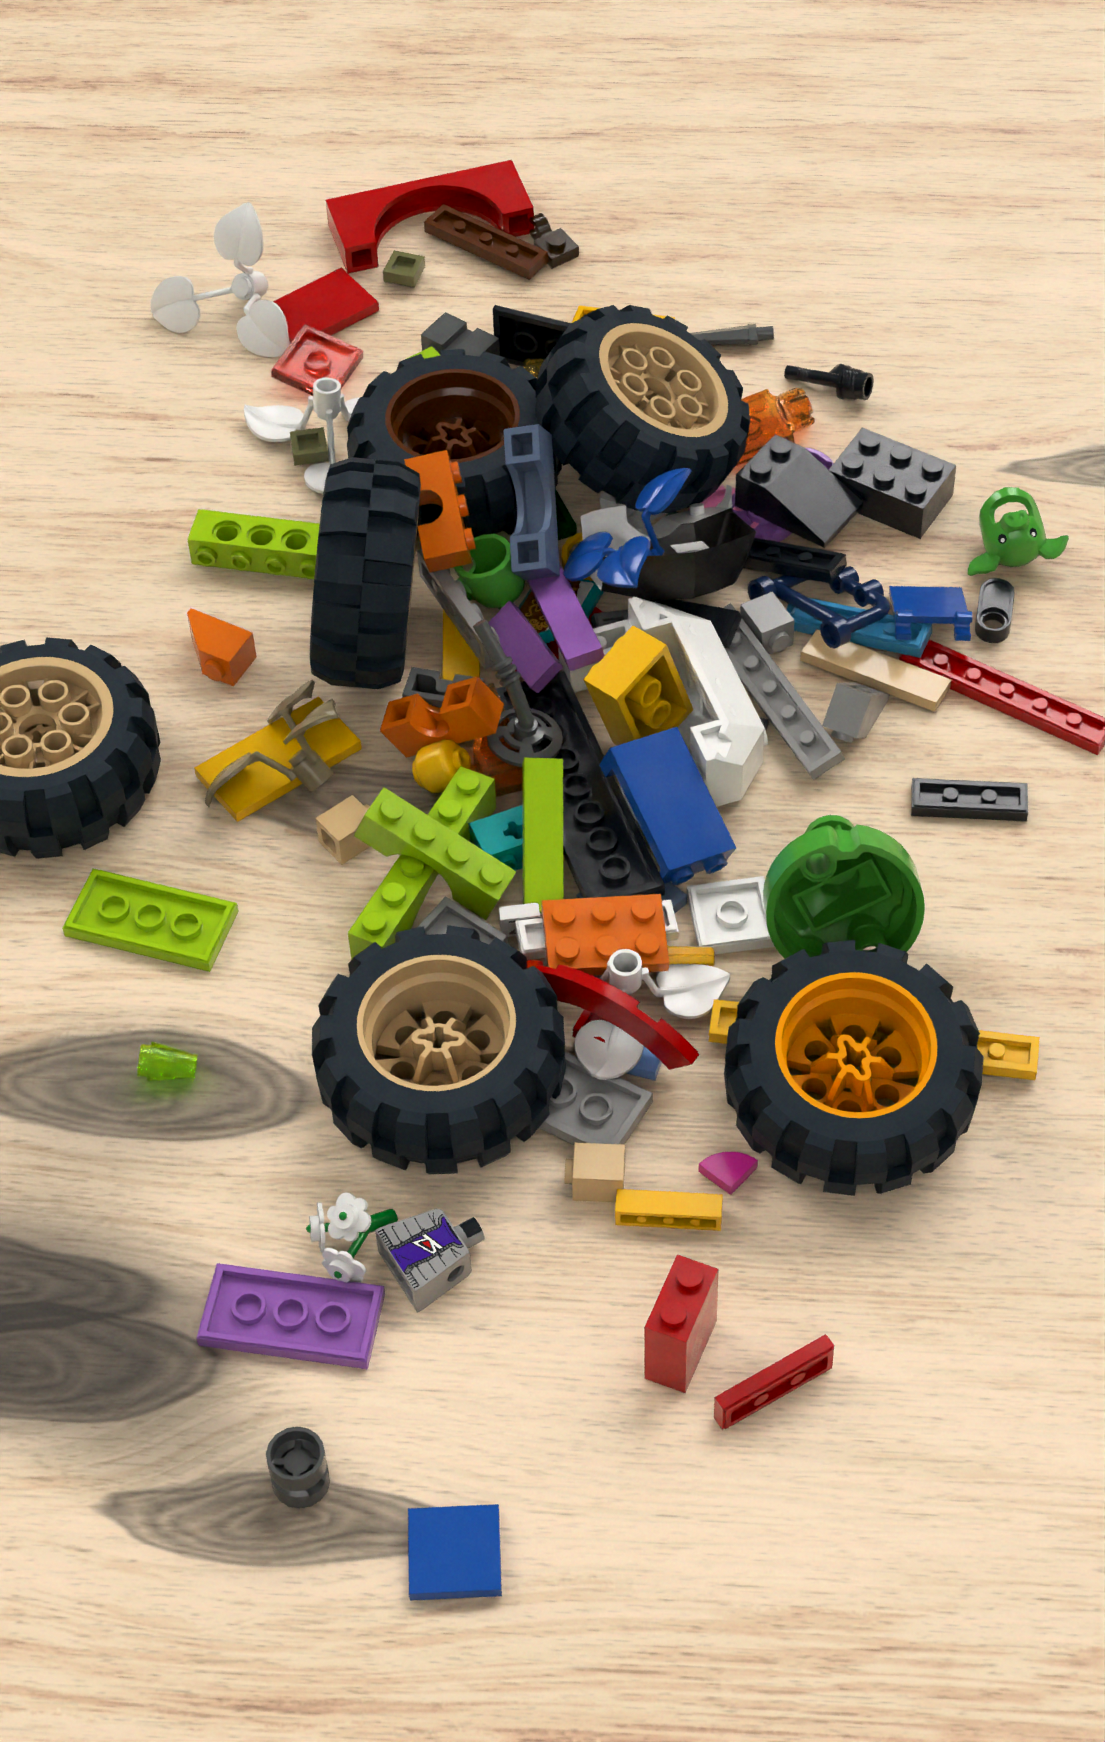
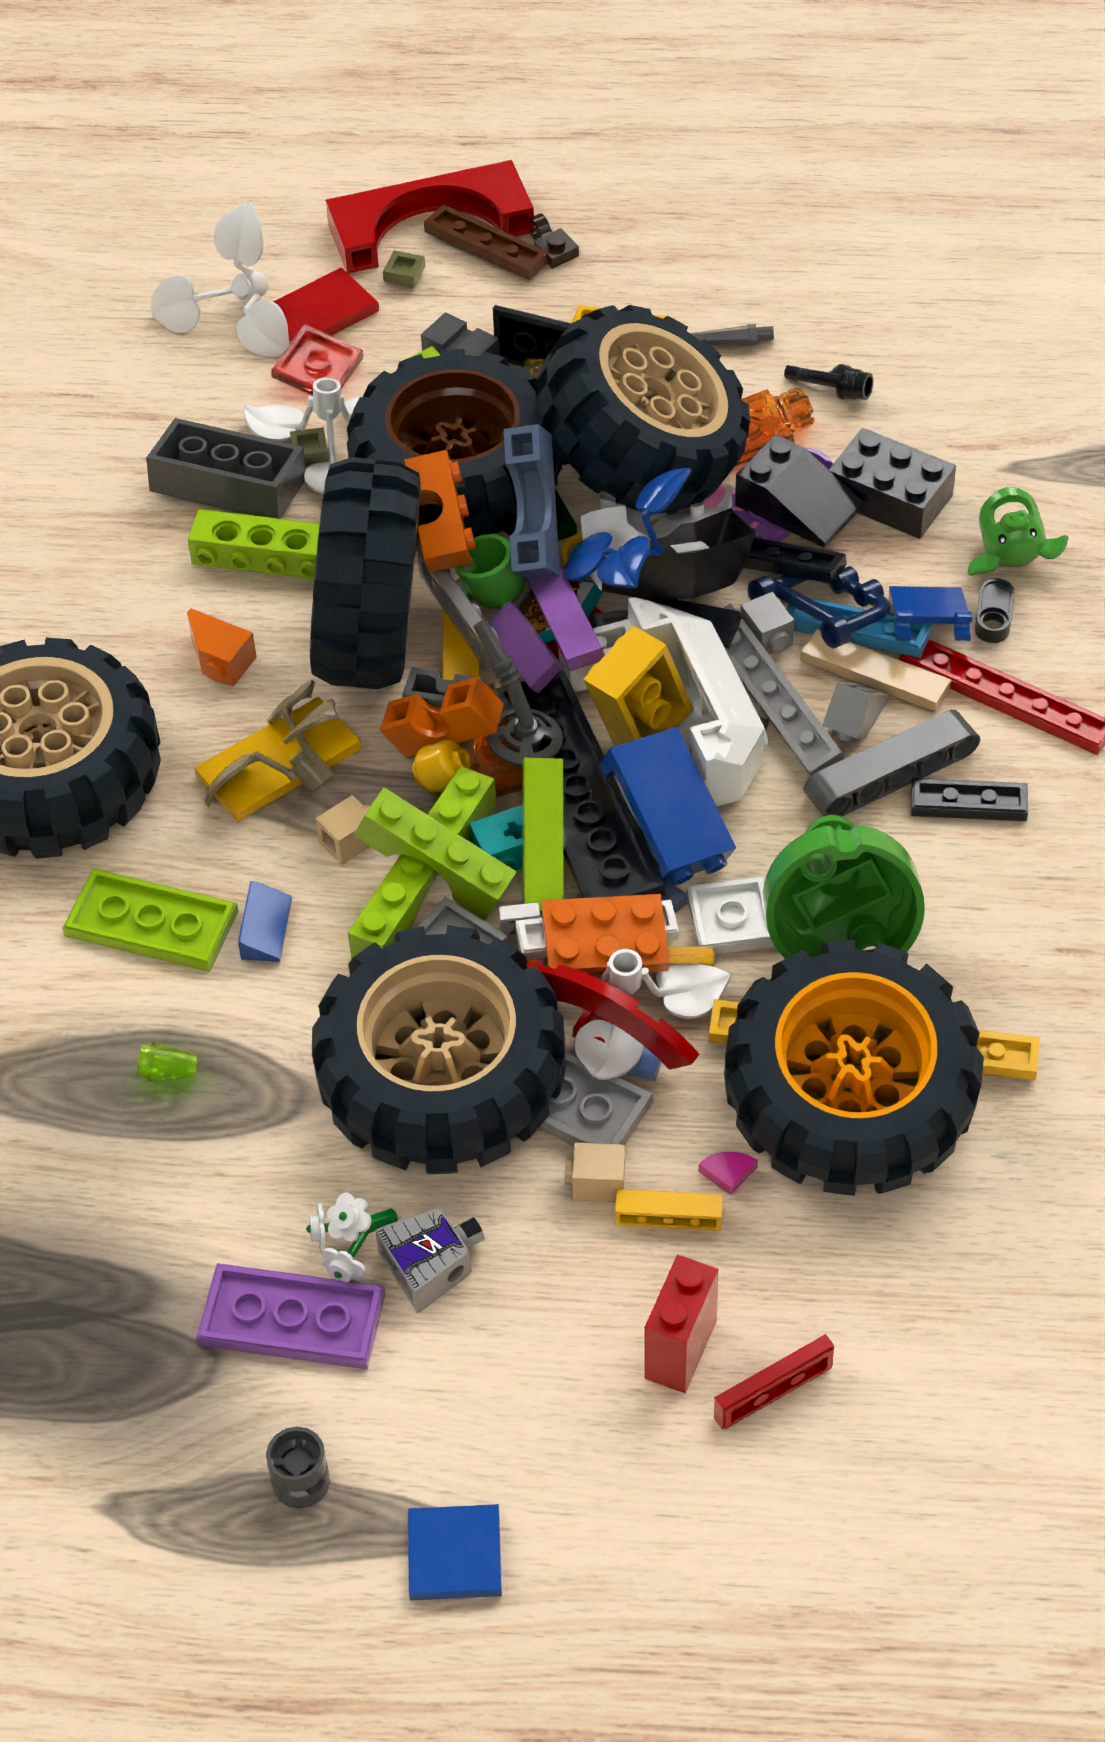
none -> dark grey brick [146,418,305,519]
none -> slope [238,881,292,962]
none -> beam [803,709,981,817]

